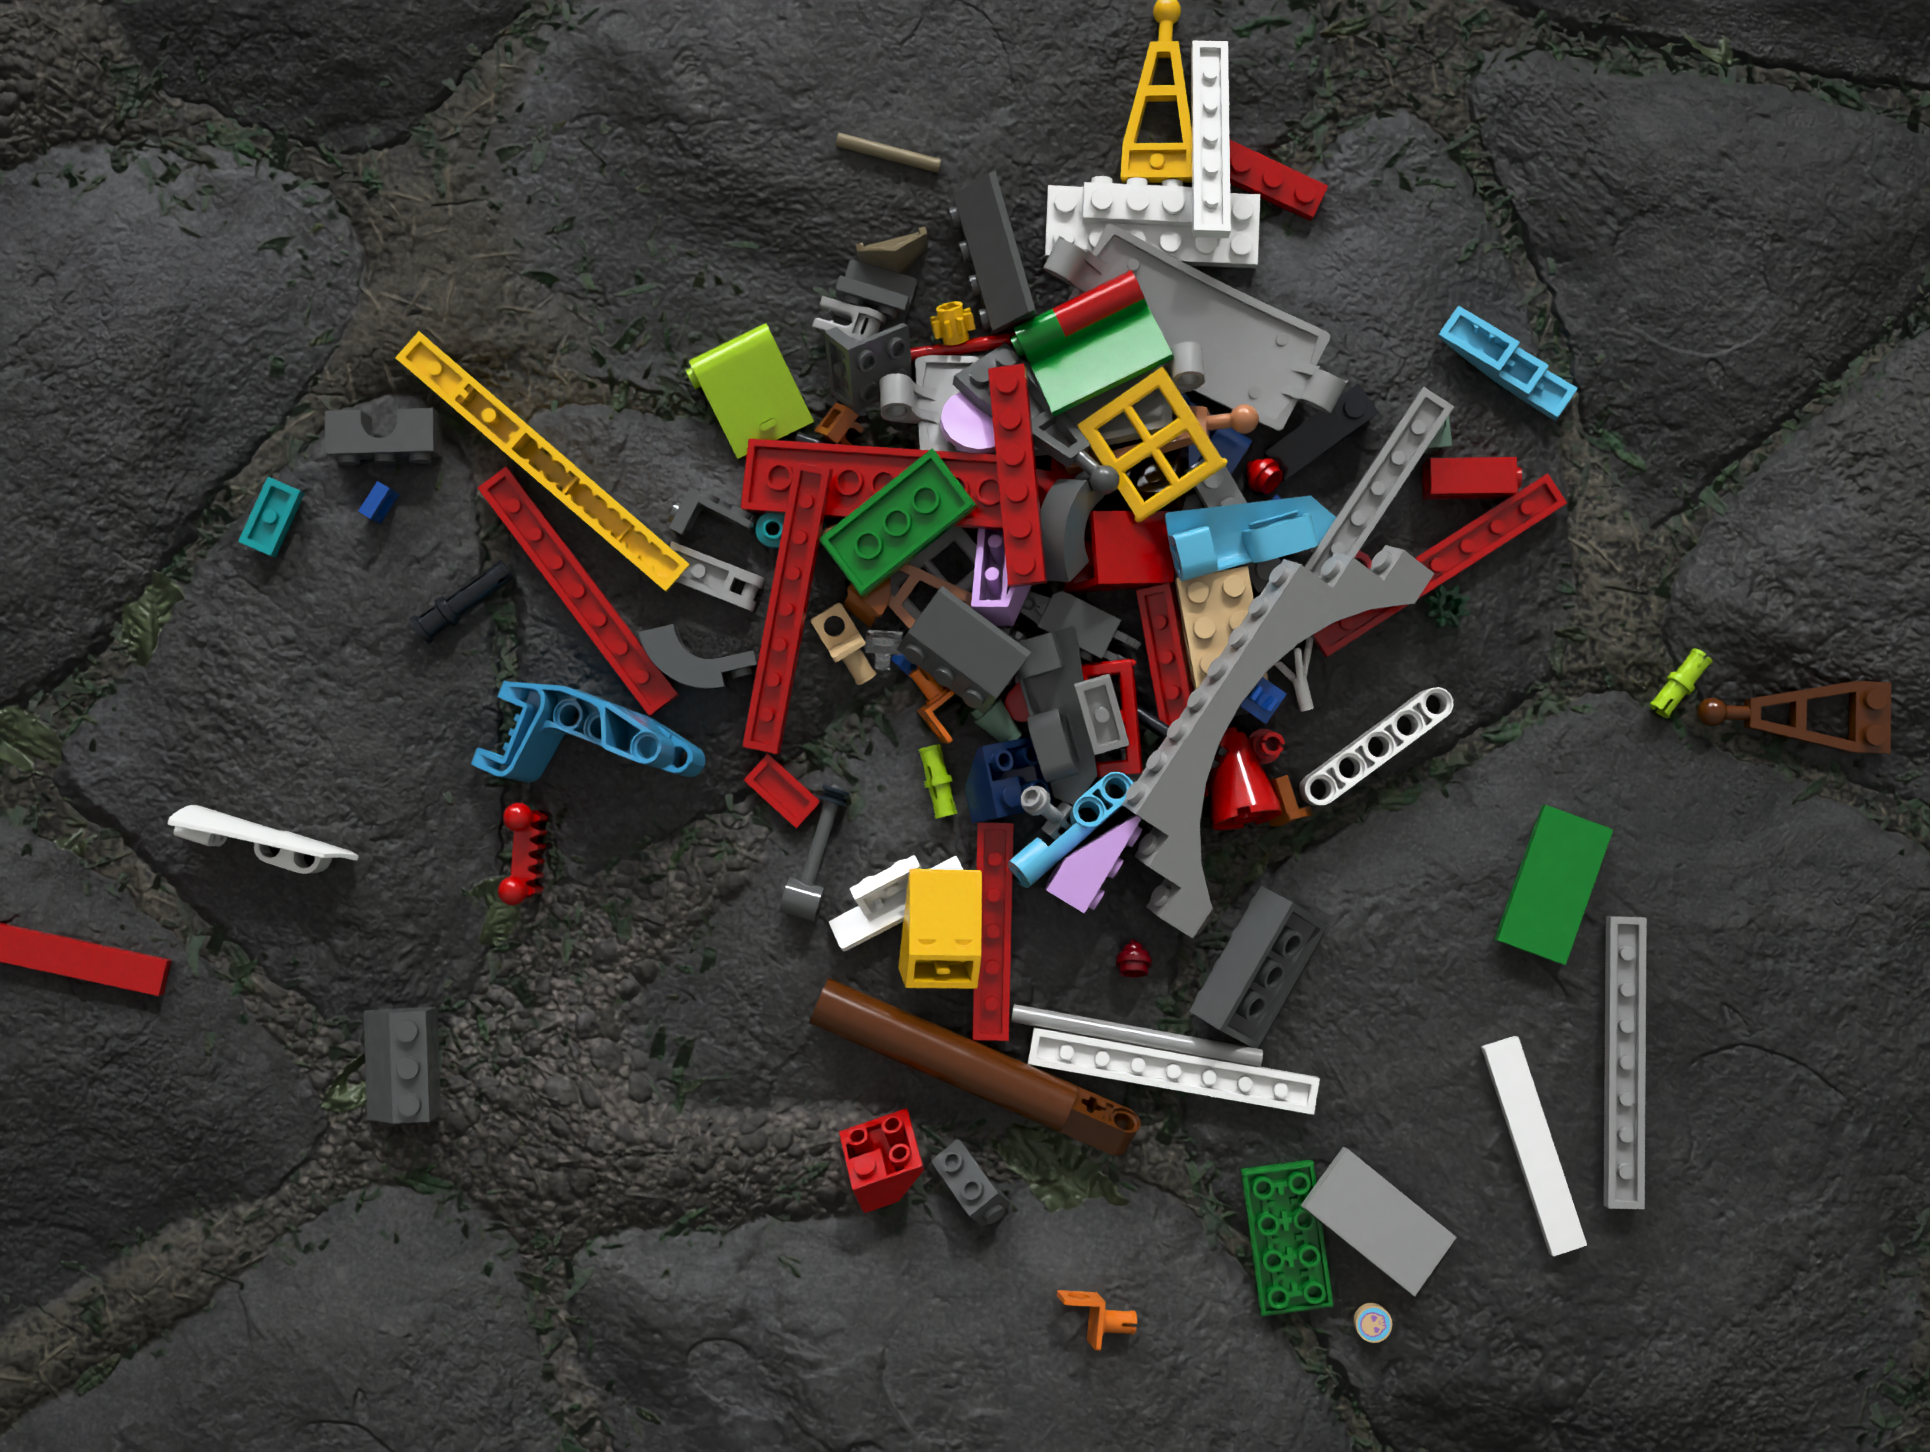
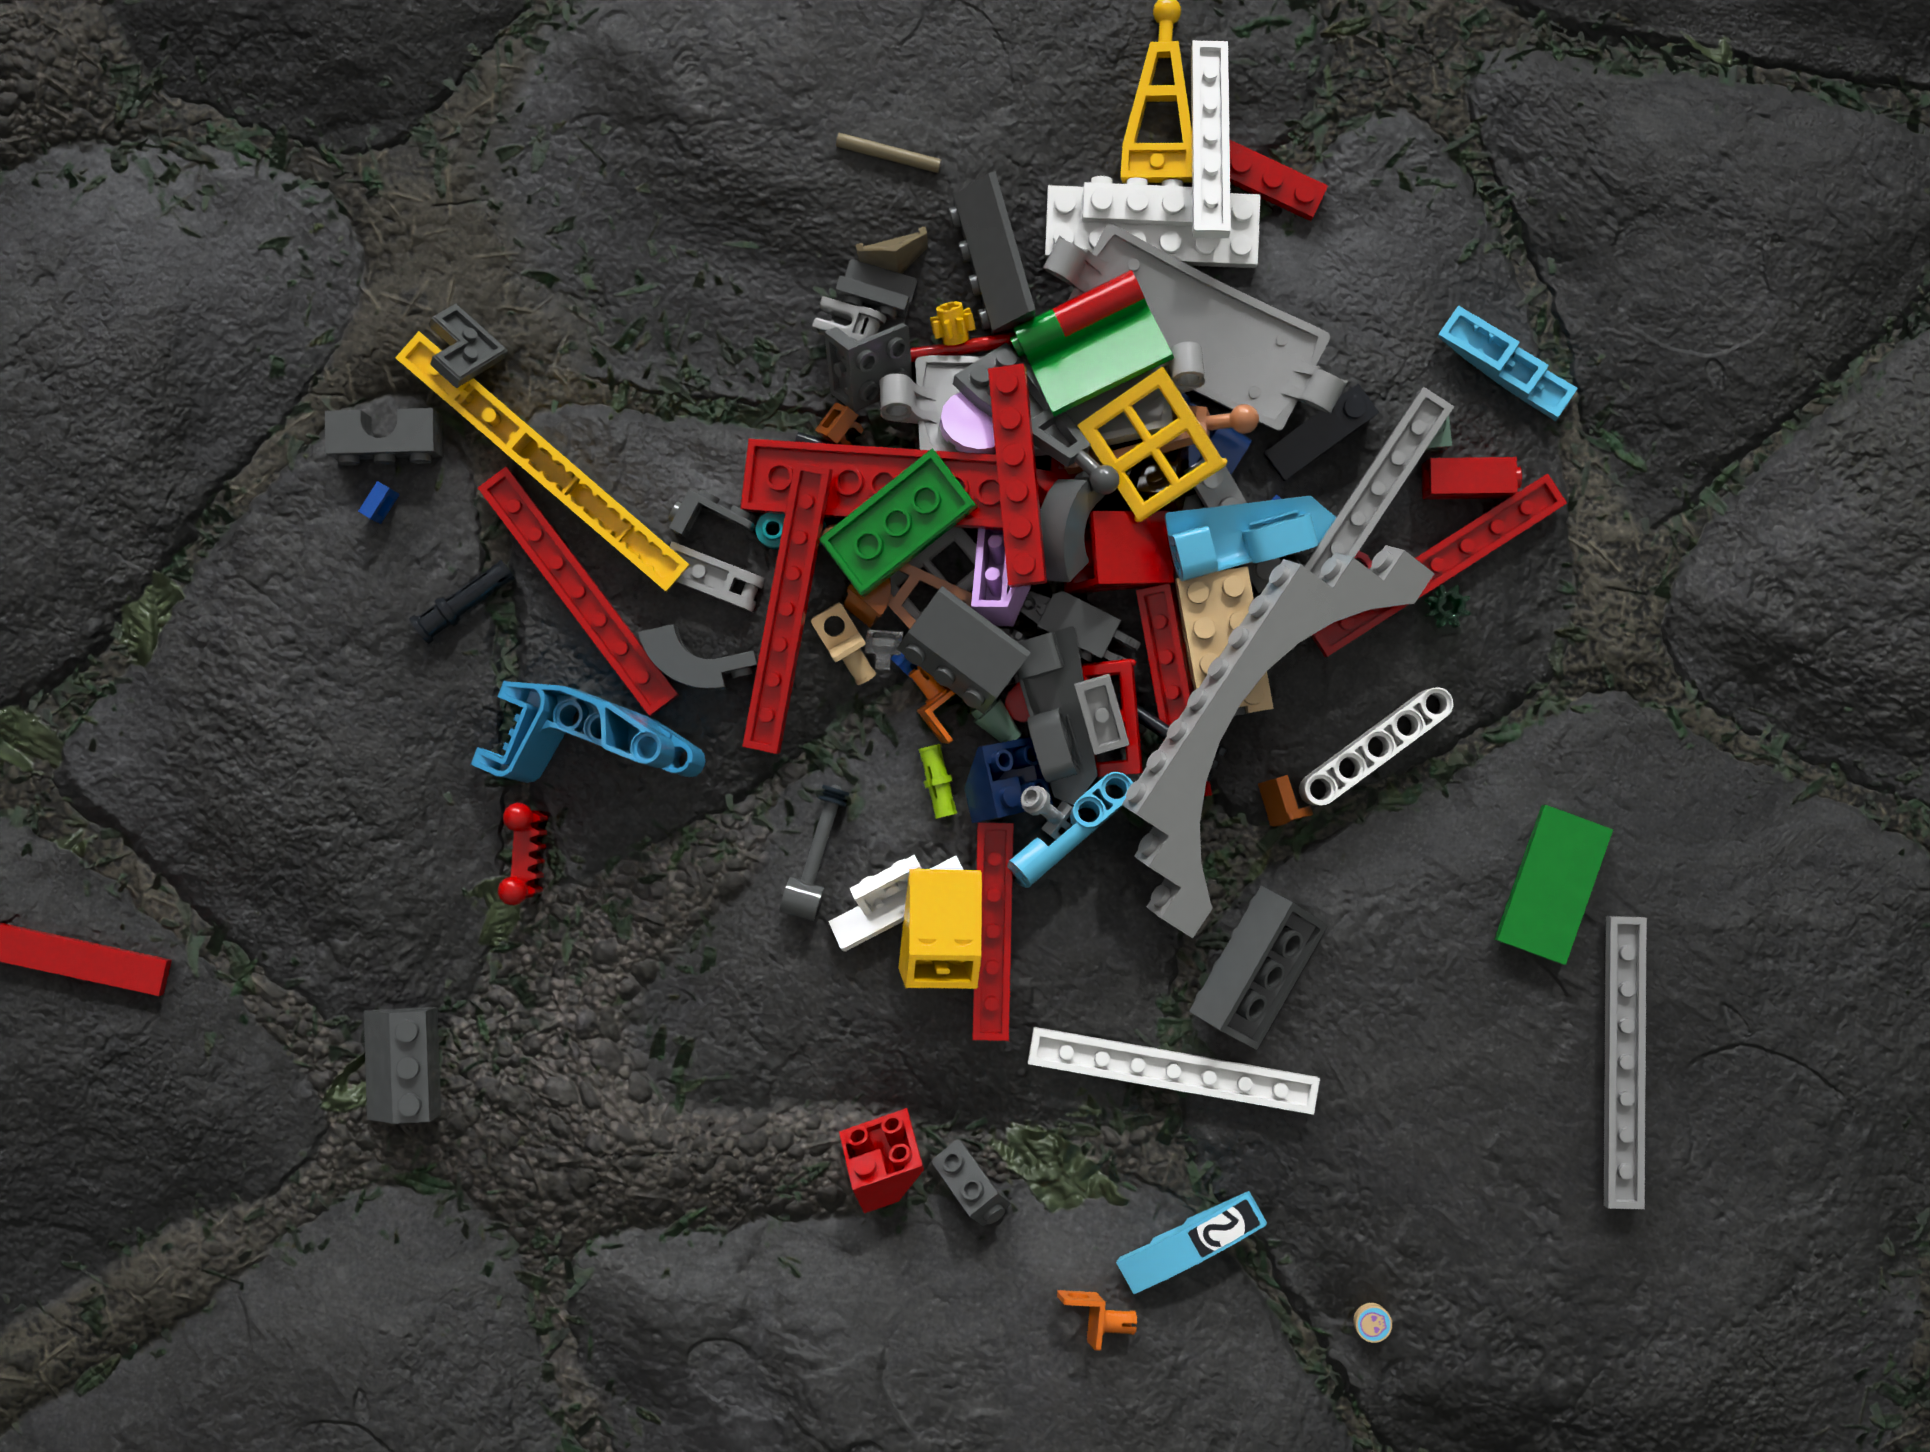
white panel [168,805,359,874] -> none
teal plate [238,477,305,558] -> none
lime door [686,323,814,459] -> none
red tile [744,754,821,828] -> none
reddish brown piece [809,978,1141,1156] -> none
light grey piece [1011,1004,1263,1067] -> none
lavender slope [1043,815,1143,914] -> none
dark red plate [1116,939,1152,978] -> none
red cone [1210,727,1282,831] -> none
blue tile [1239,677,1287,724] -> none
green tile [1240,1159,1333,1316] -> none
red plate [1246,458,1283,494] -> none
red pin [1248,729,1285,764] -> none
white plant [1274,636,1314,711] -> none
light grey tile [1300,1147,1457,1296] -> none
white tile [1481,1036,1587,1256] -> none
lime pin [1649,648,1713,718] -> none
reddish brown plate [1697,681,1891,754] -> none
none -> dark grey tile [428,304,508,388]
none -> medium azure slope [1116,1191,1267,1294]

